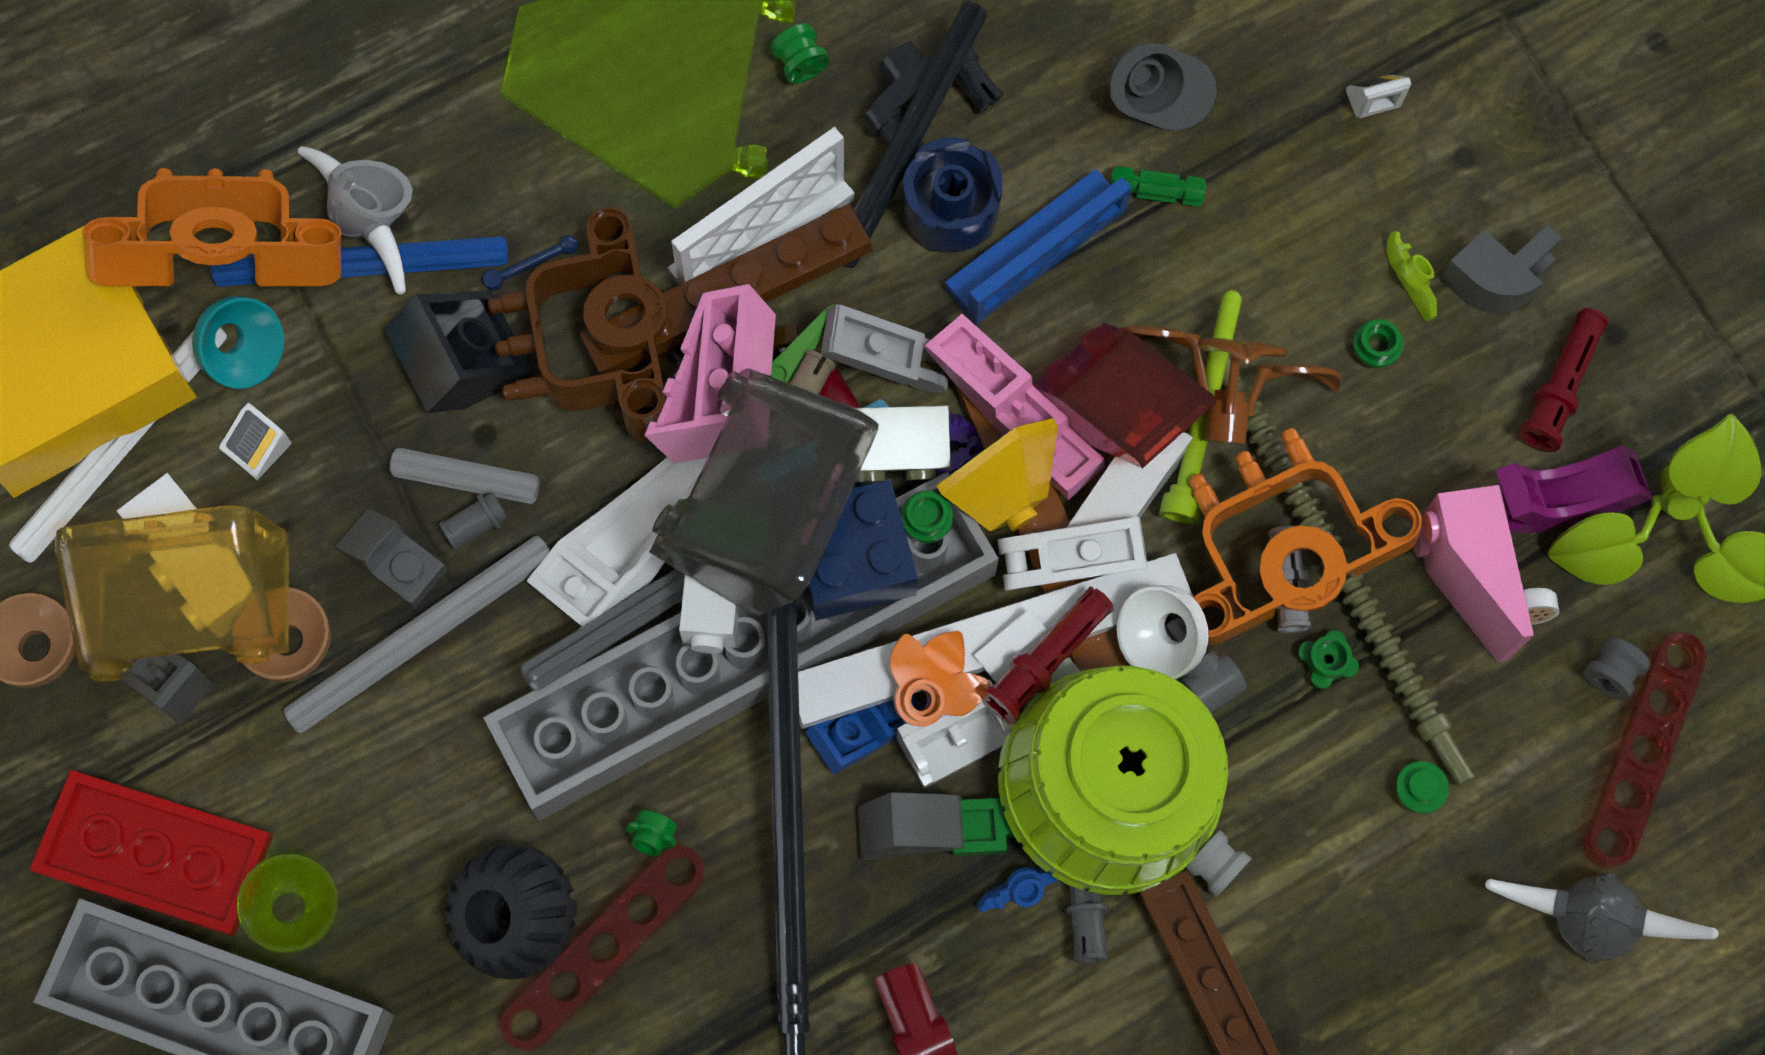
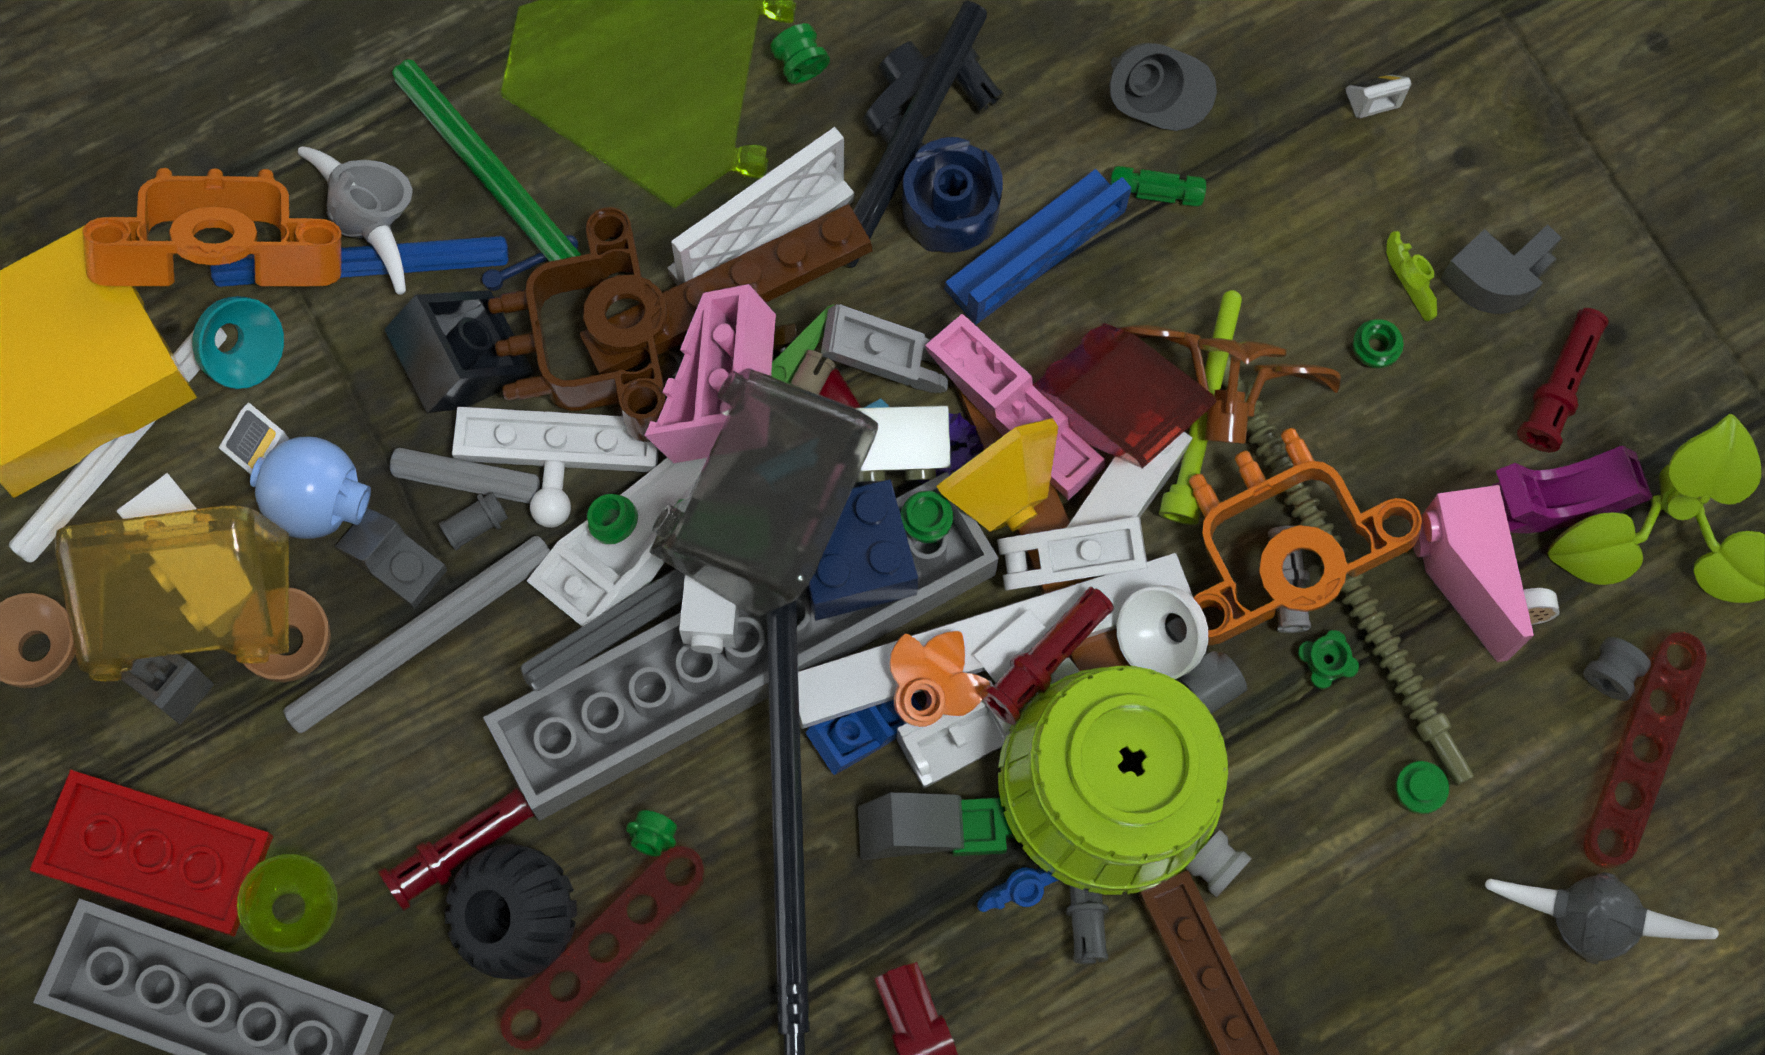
none -> light blue brick [250,437,371,539]
none -> dark red pin [377,787,535,911]
none -> green axle [392,59,581,261]
none -> white plate [452,407,659,528]
none -> green plate [587,494,638,545]

